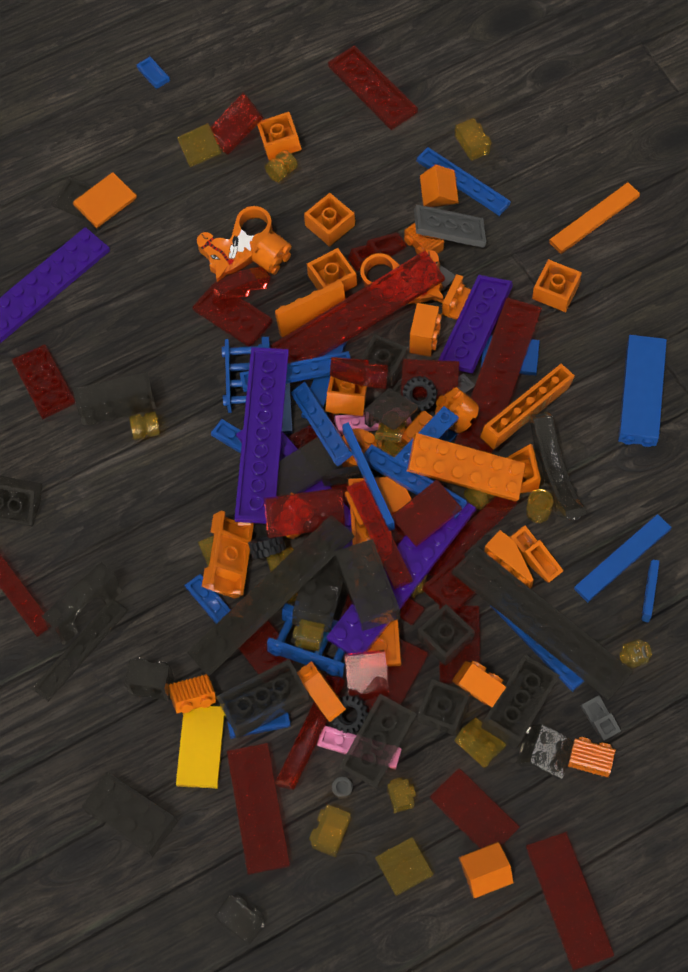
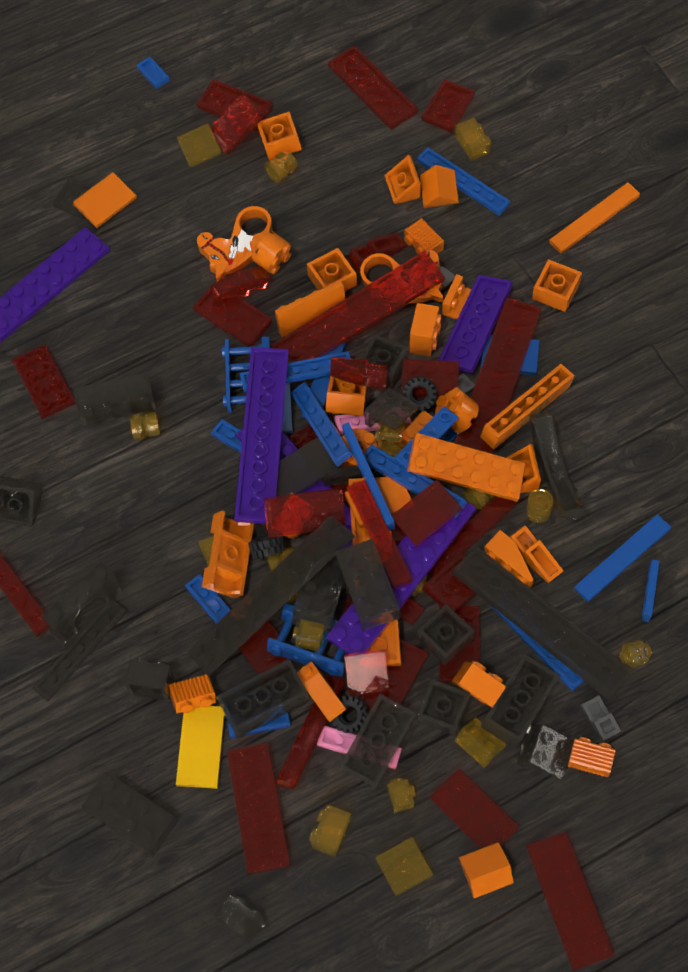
orange brick [304,193,355,247] -> none
dark grey tile [332,777,353,799] -> none
dark grey plate [414,204,486,248] -> none
blue brick [618,335,667,447] -> none
none -> clear red plate [197,79,273,131]
none -> orange slope [385,155,421,204]
none -> clear red plate [421,79,475,132]

